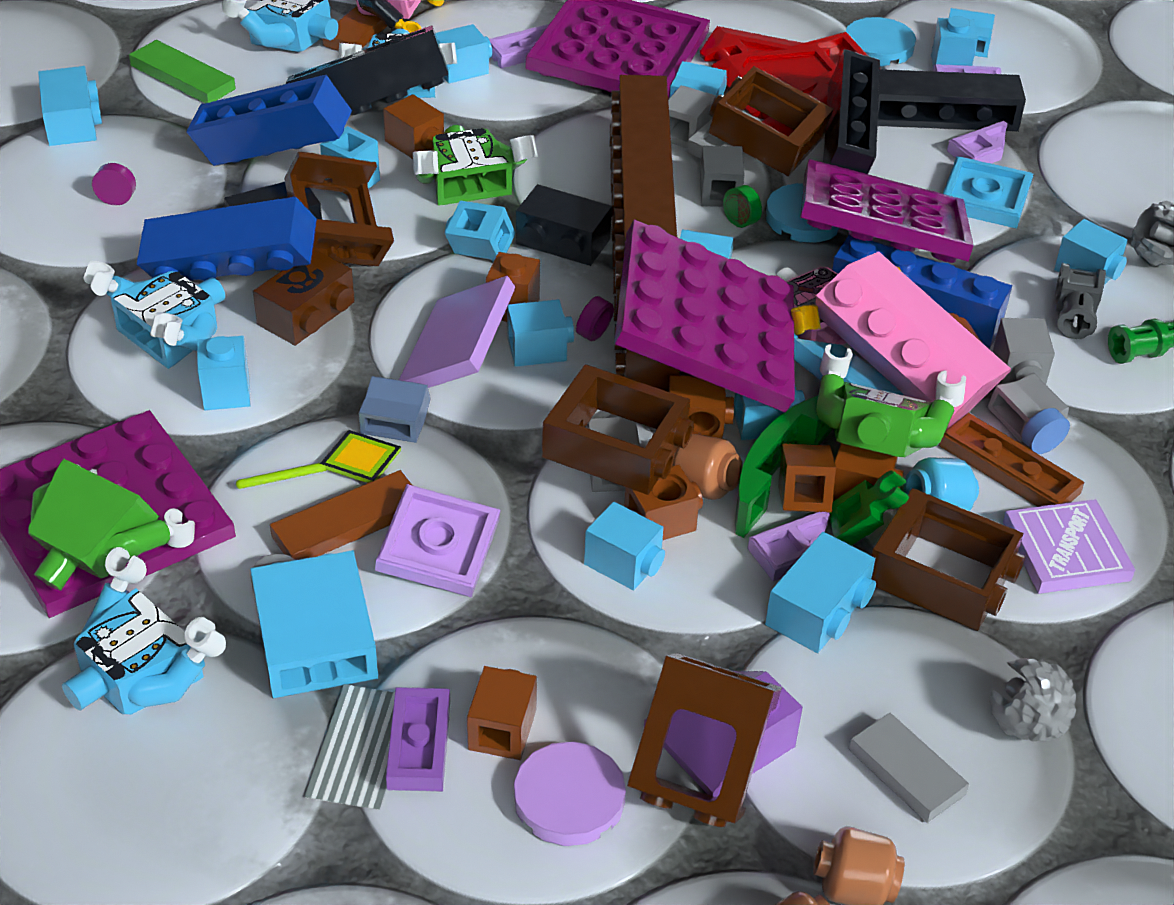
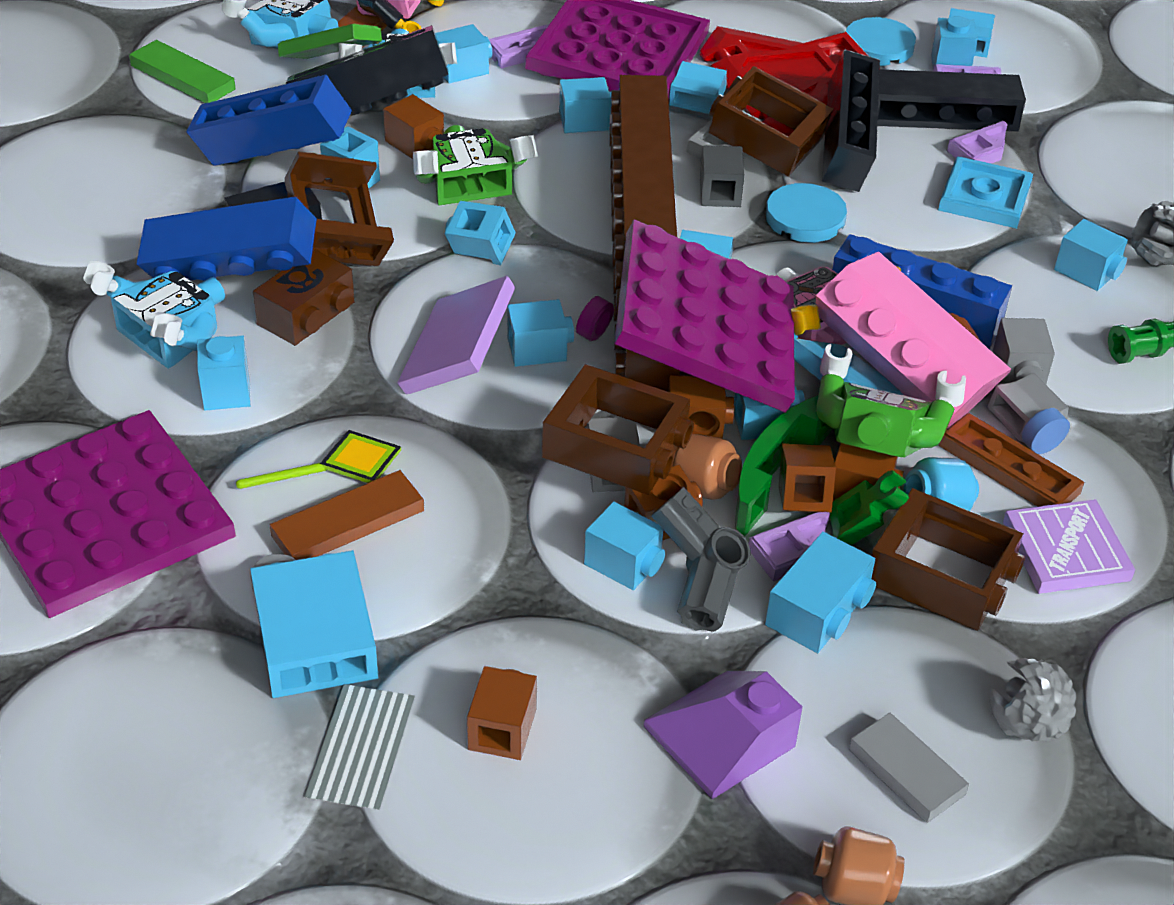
bright green torso [29,459,195,591] -> none
medium azure brick [38,66,102,146] -> none
torso [62,547,226,715] -> none
magenta tile [92,163,136,205] -> none
sand blue piece [359,376,431,443] -> none
lavender tile [375,484,501,597] -> none
medium lavender plate [386,687,450,791] -> none
dark orange brick [486,252,540,322] -> none
lavender tile [514,742,626,846] -> none
black brick [516,184,612,266] -> none
reddish brown window [627,653,782,827] -> none
light grey brick [668,85,716,148] -> none
green tile [723,185,762,228] -> none
magenta plate [800,159,974,263] -> none
dark grey connector [1055,263,1106,339] -> none
none -> bright green tile [278,24,382,59]
none -> medium azure brick [559,77,612,133]
none -> dark grey piece [651,487,751,632]

